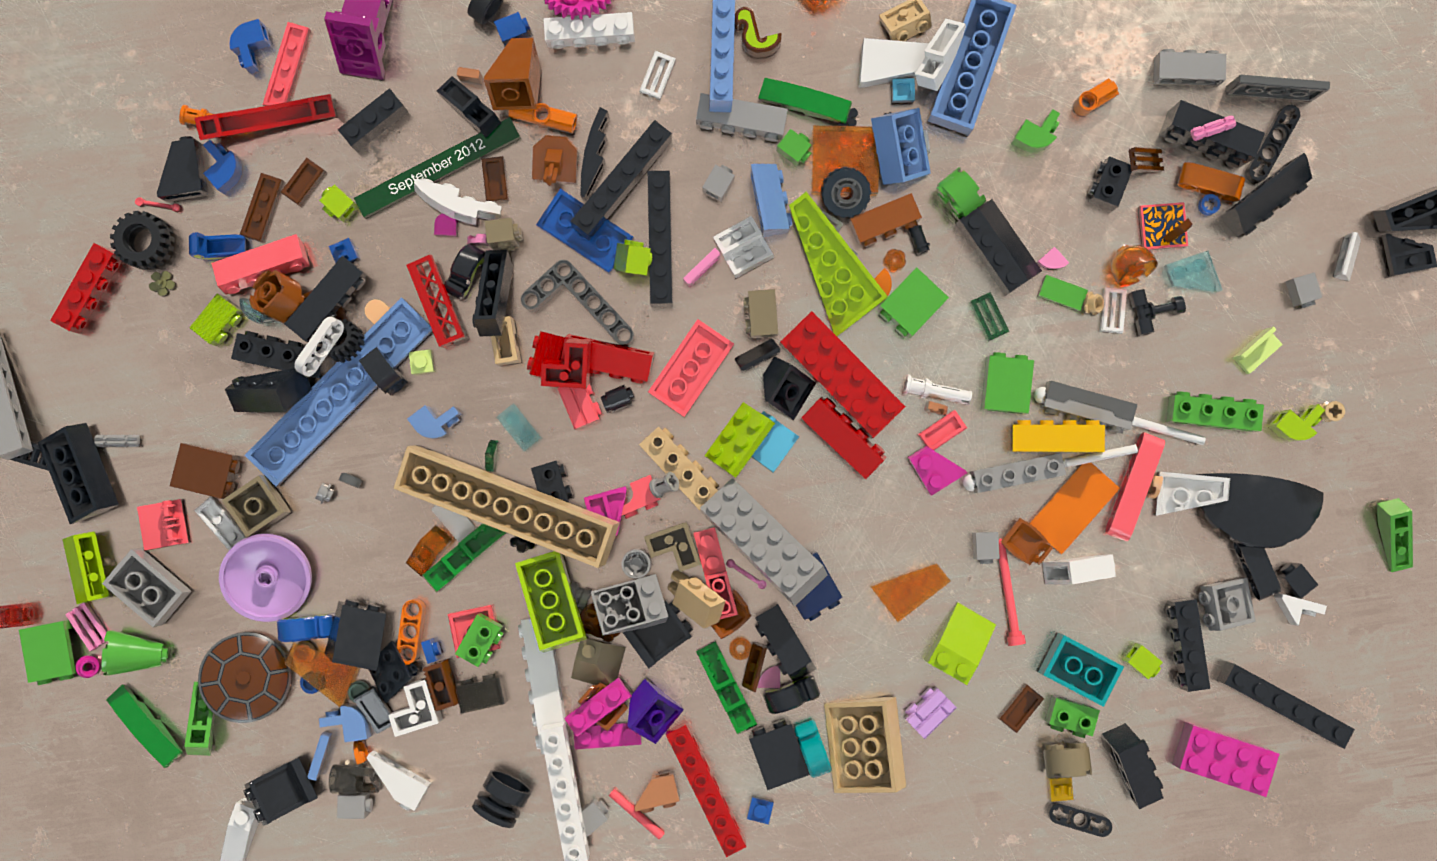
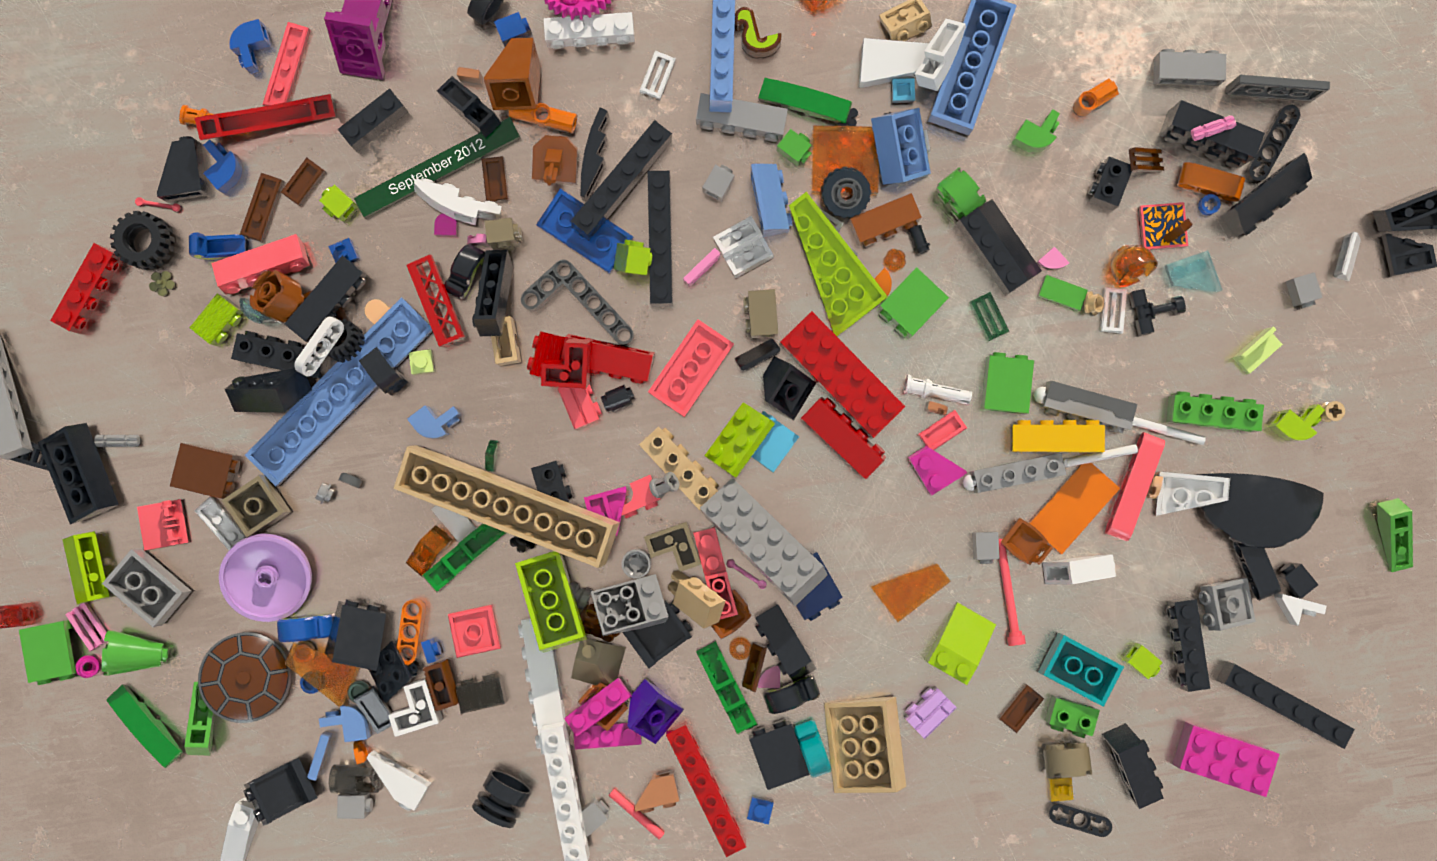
bright green brick [455,613,504,667] -> none
clear light blue plate [496,403,542,452] -> none

